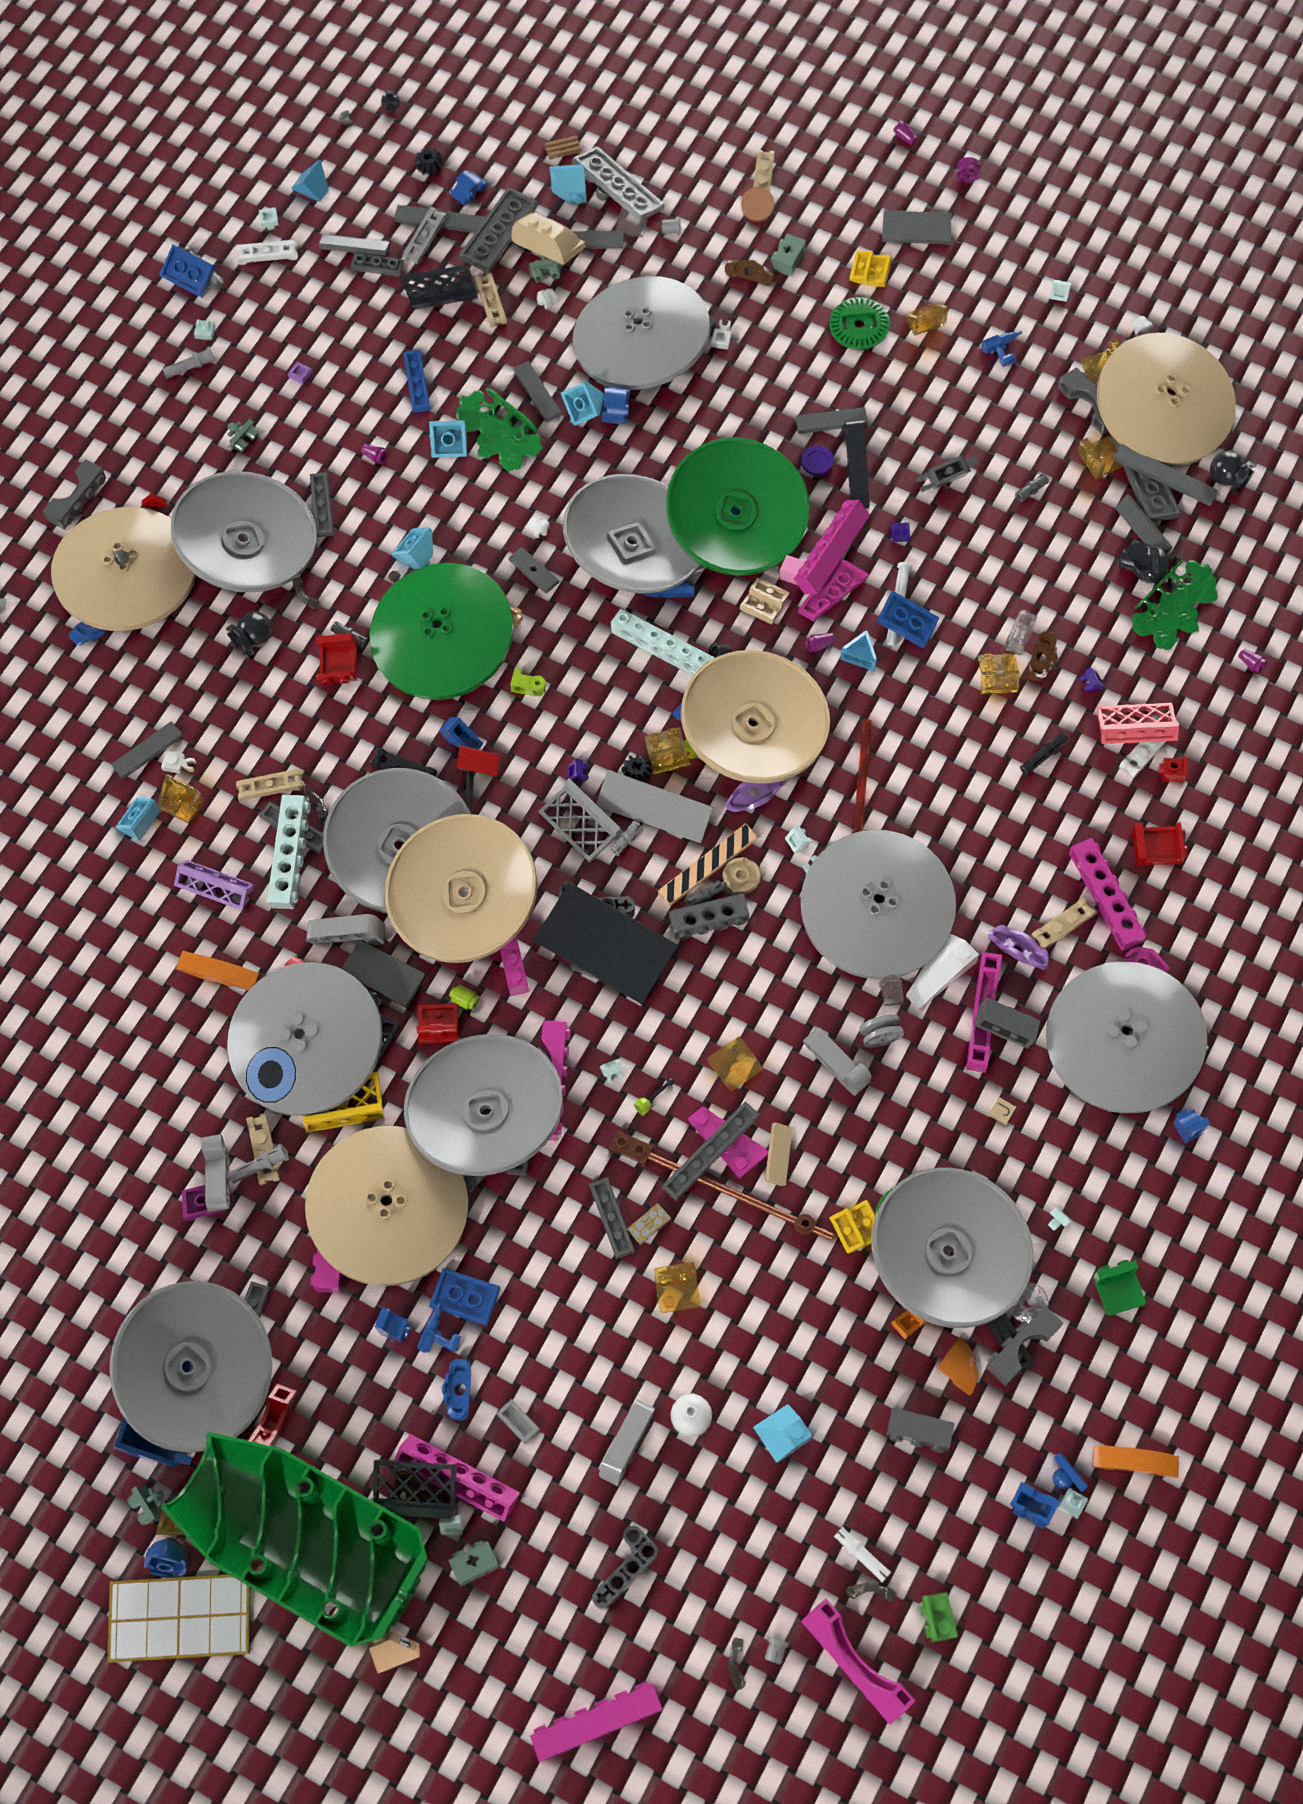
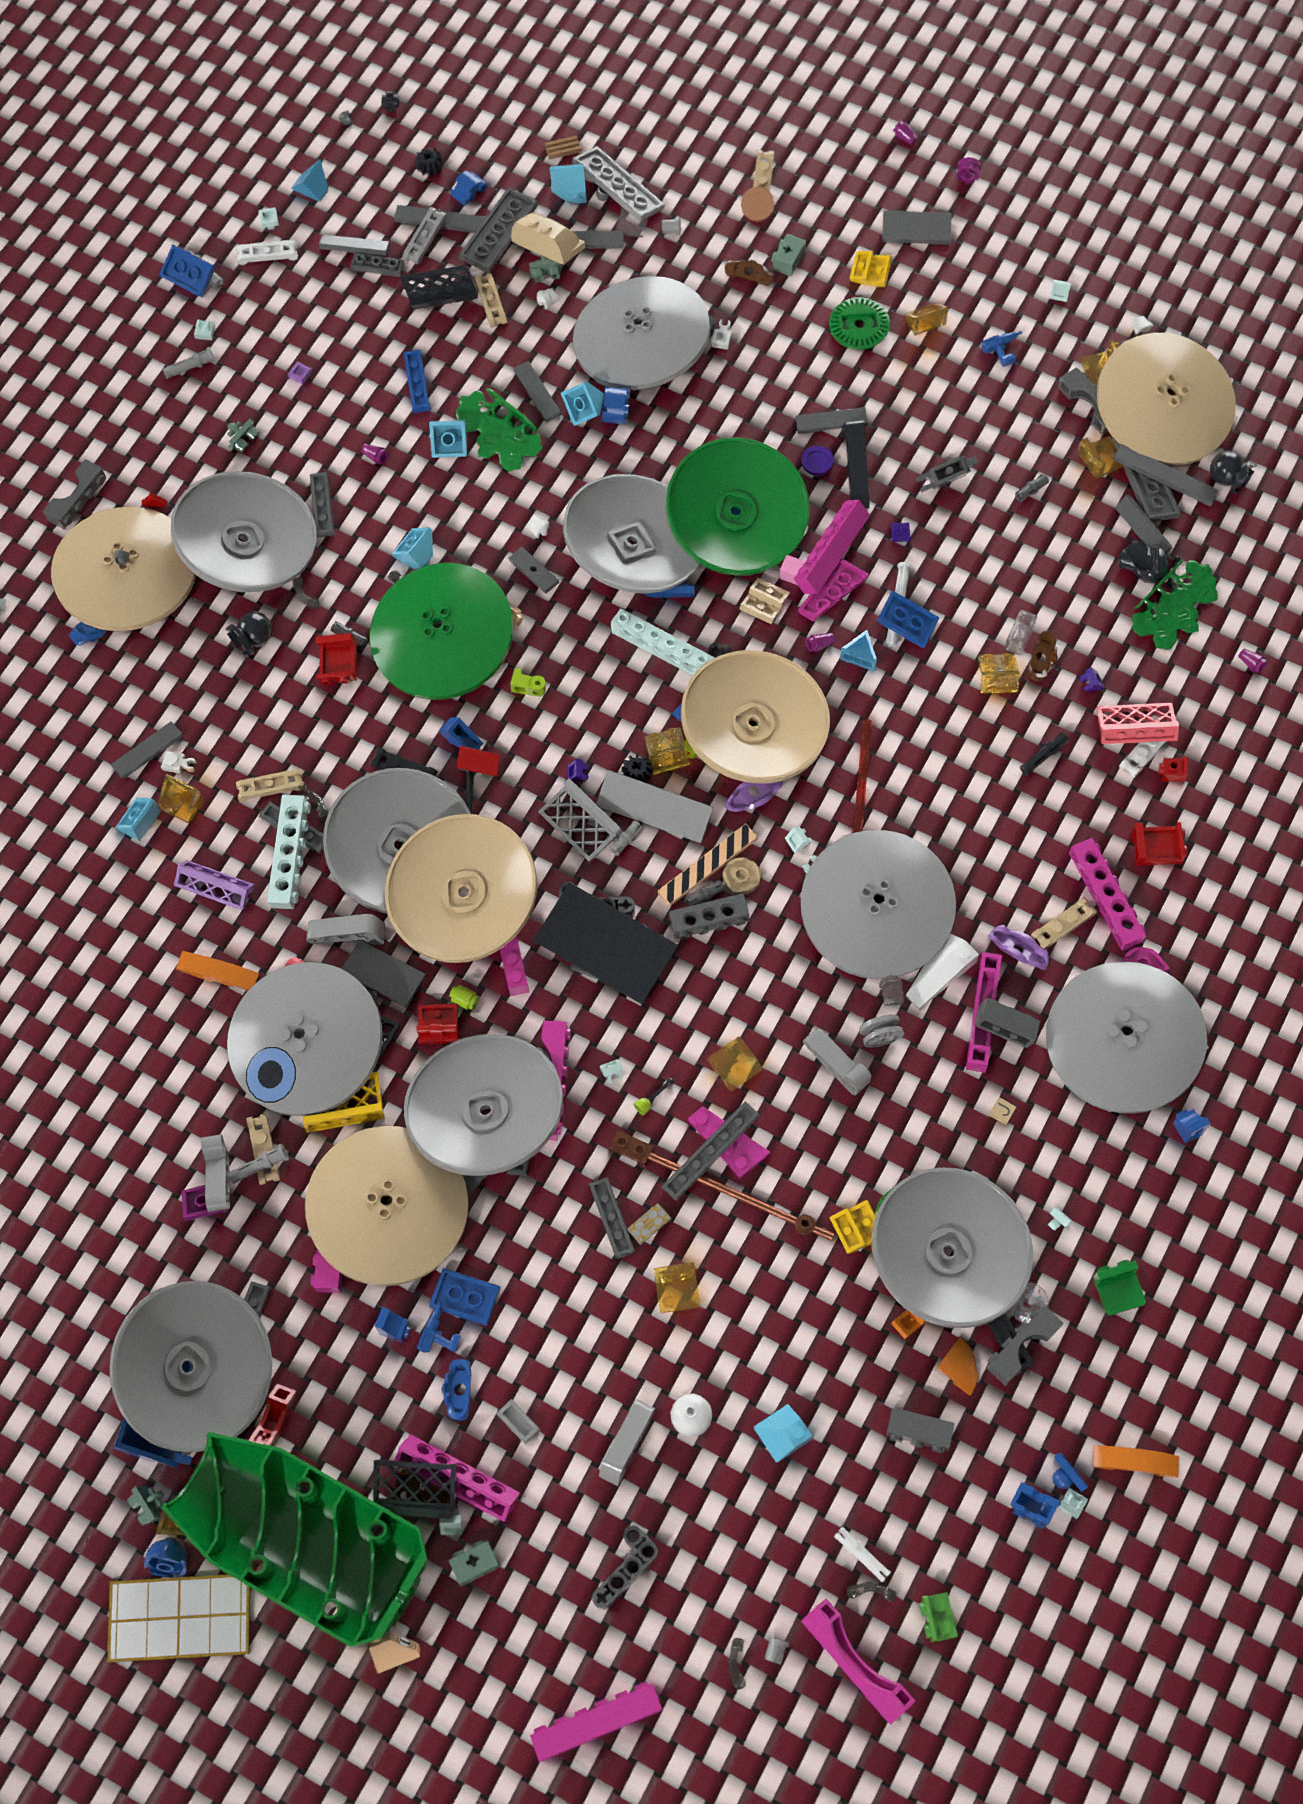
tan tile [765,1123,793,1186] -> none

